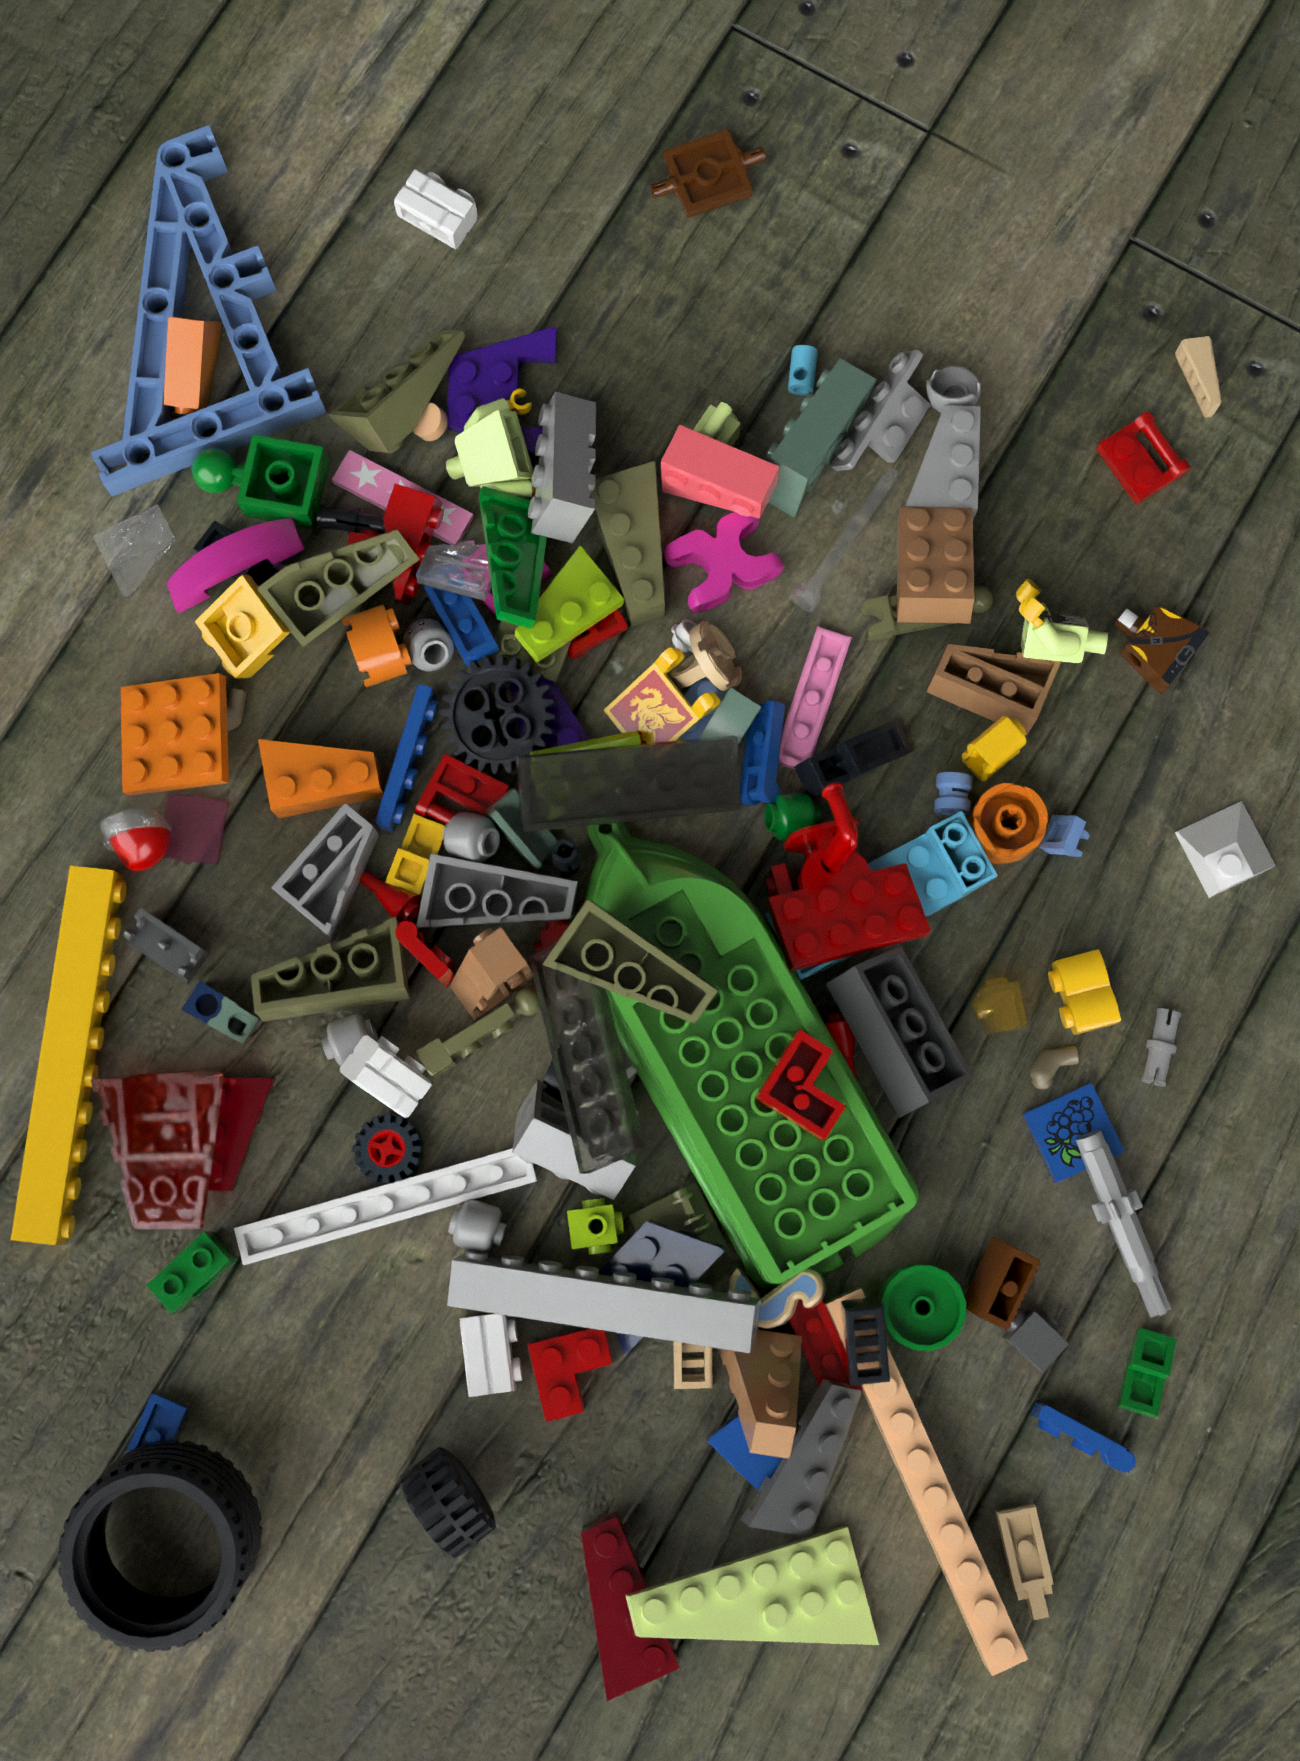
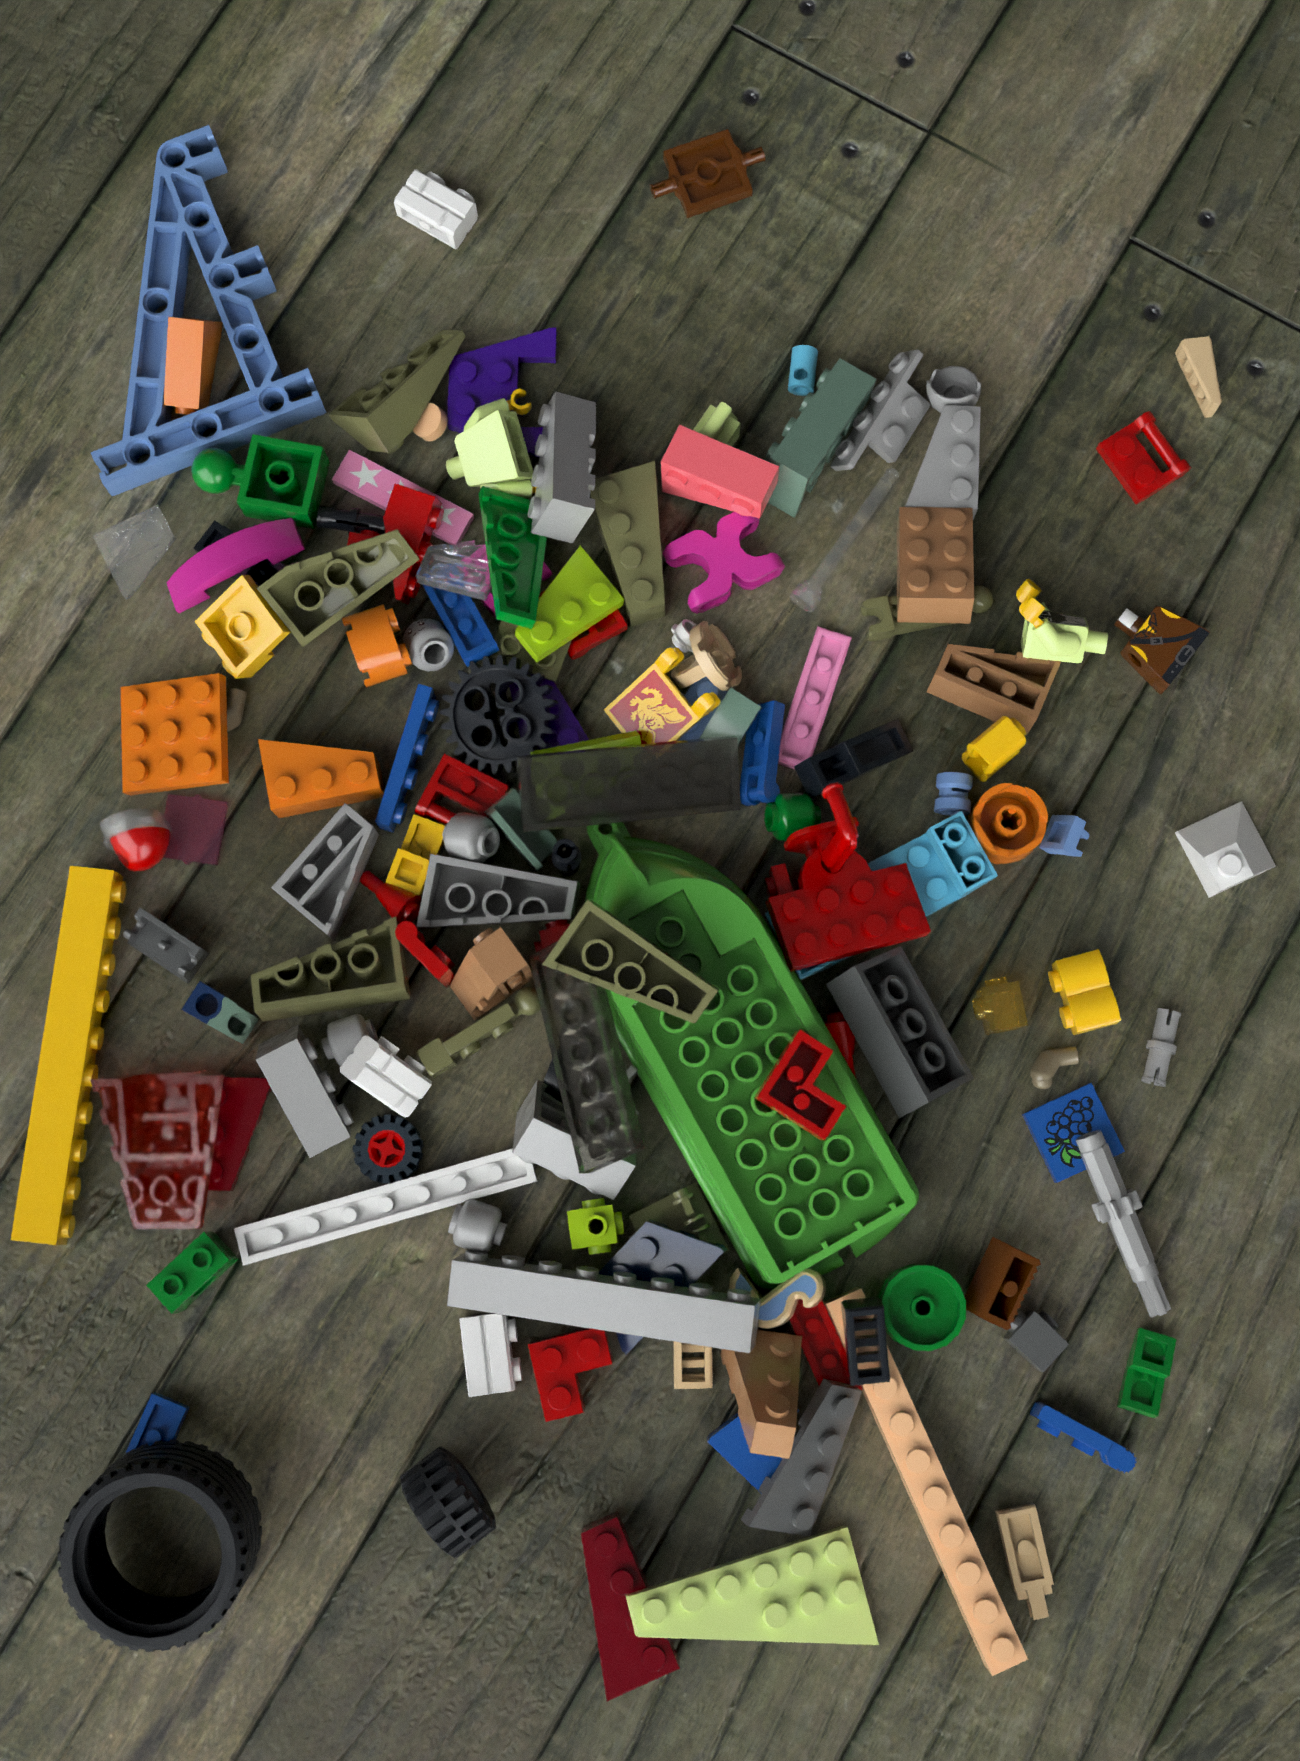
none -> light grey wedge [256,1024,354,1158]

